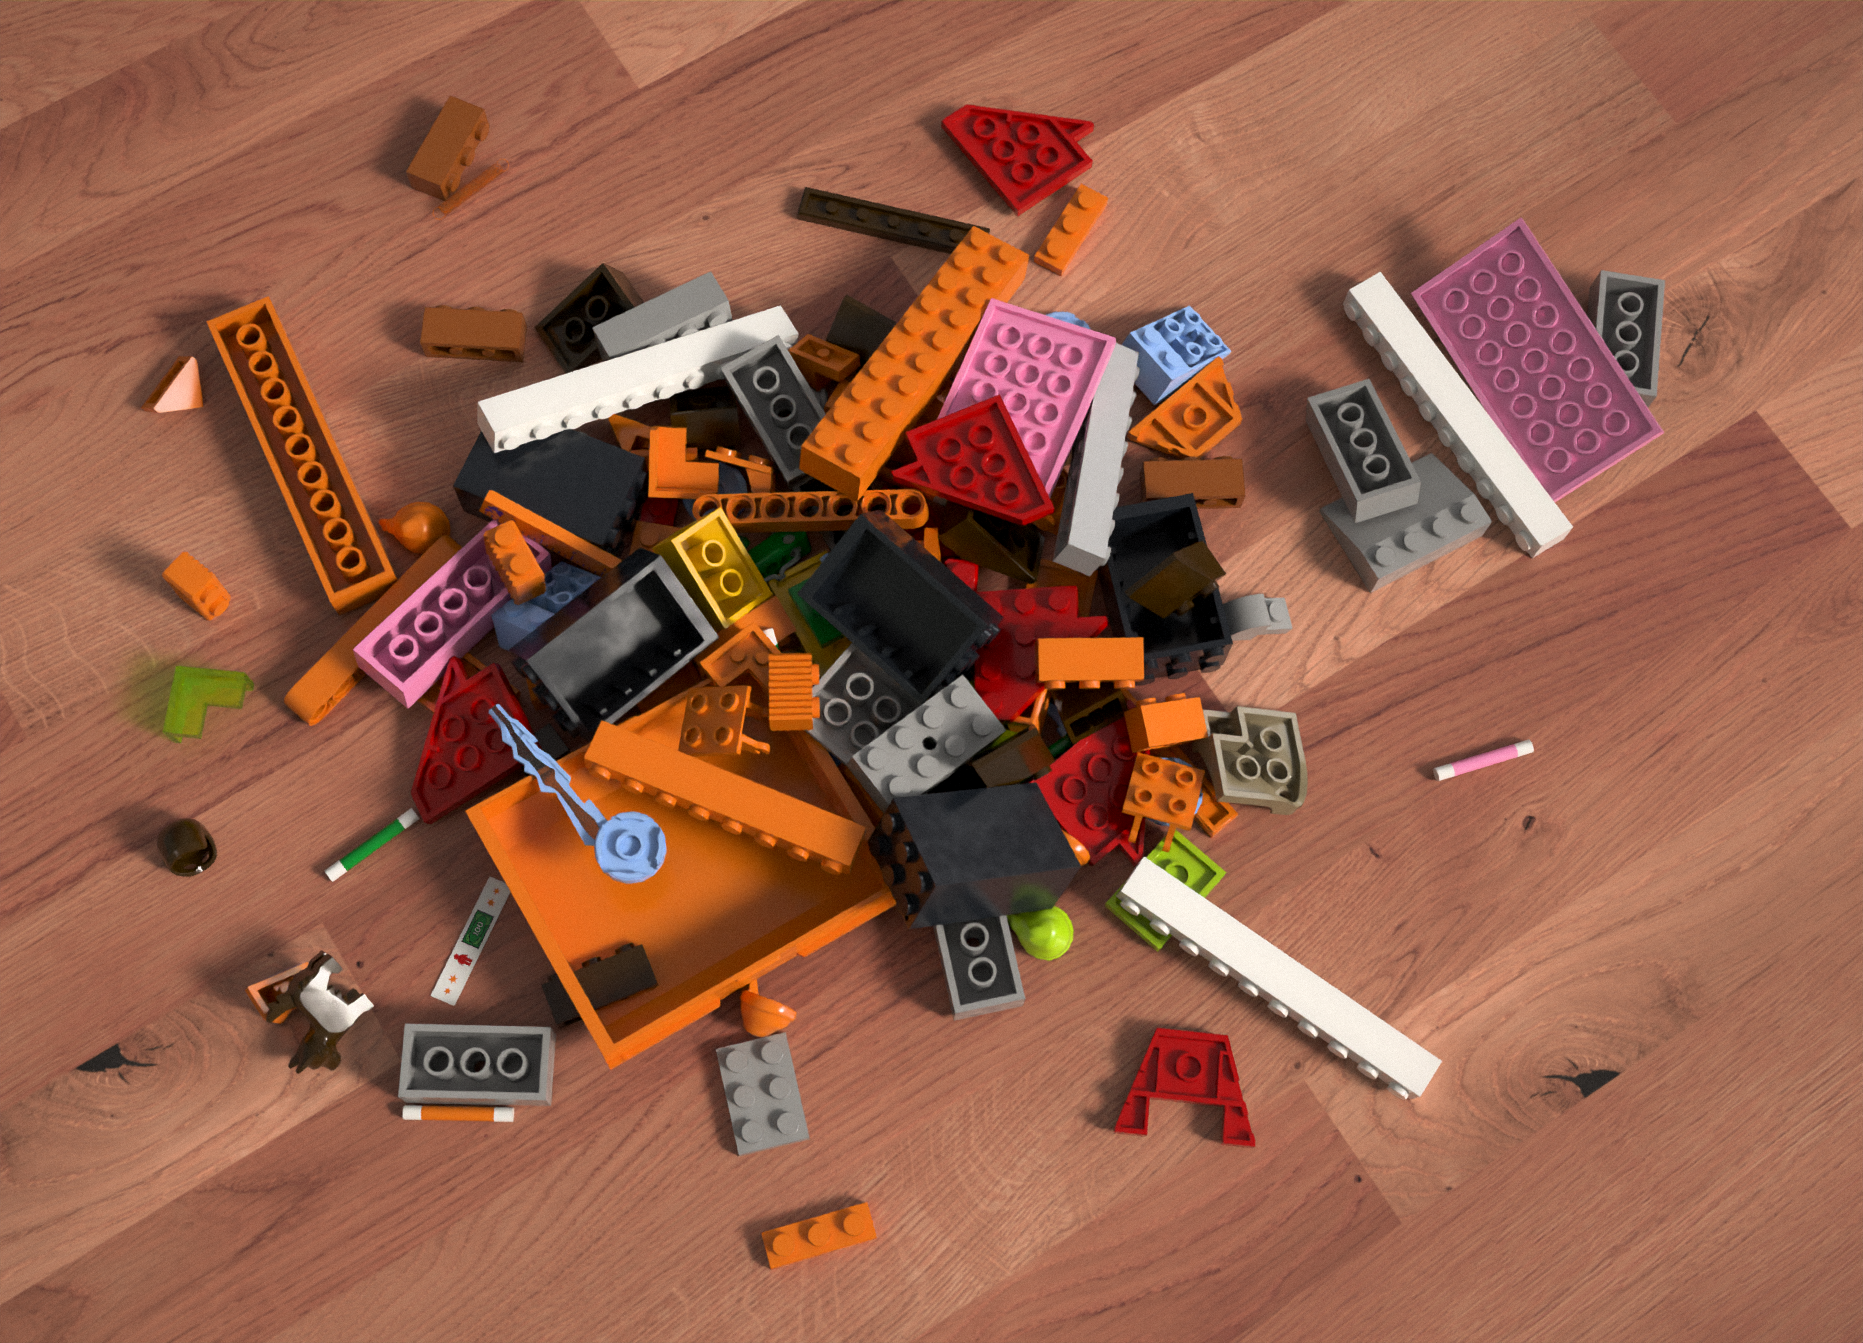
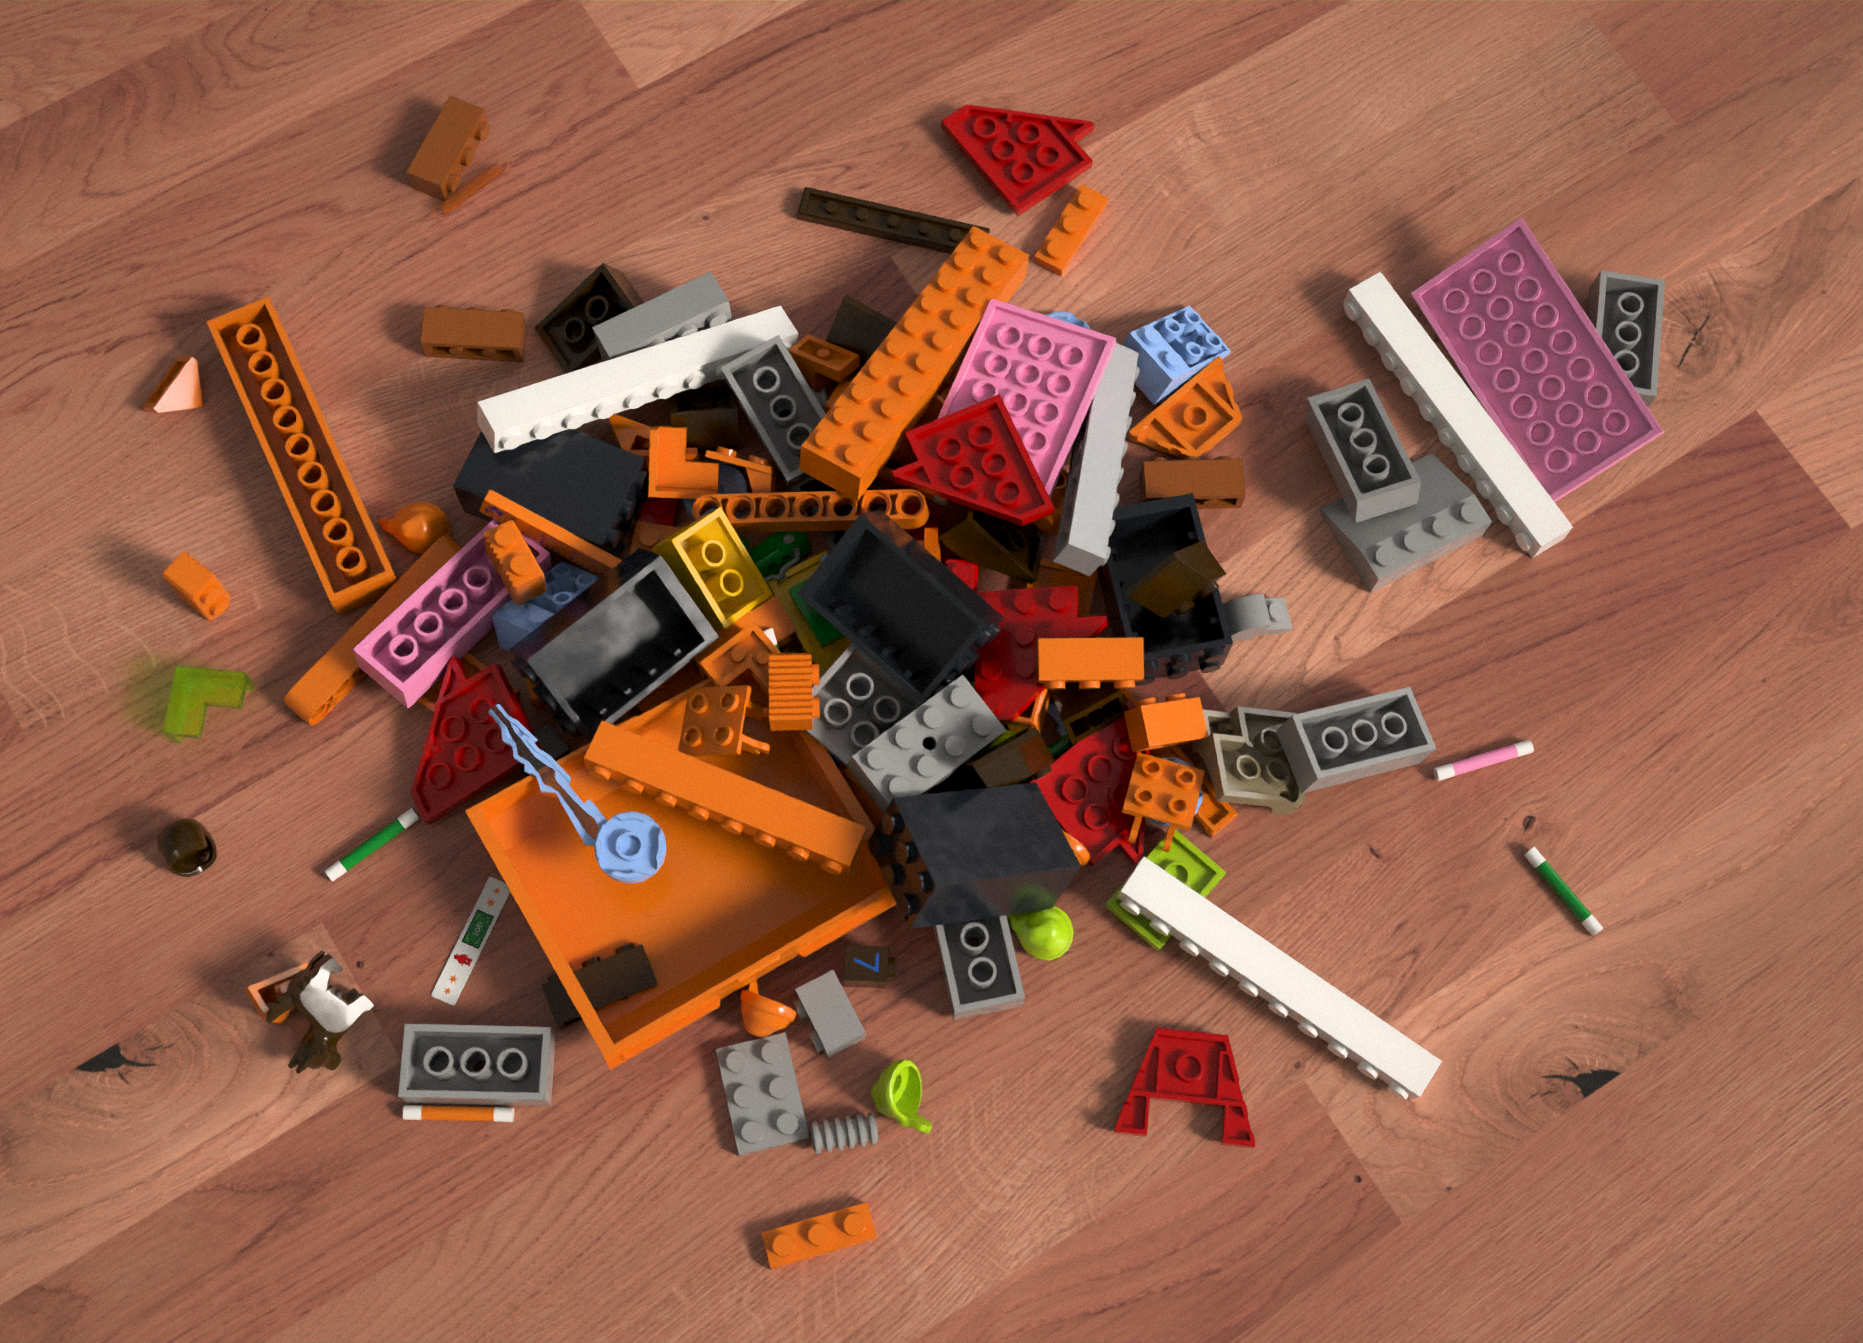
none -> light grey brick [792,970,866,1058]
none -> light grey piece [810,1112,879,1154]
none -> dark brown brick [844,945,895,989]
none -> lime hat [871,1059,932,1134]
none -> light grey brick [1276,687,1436,794]
none -> green bar [1524,847,1603,937]

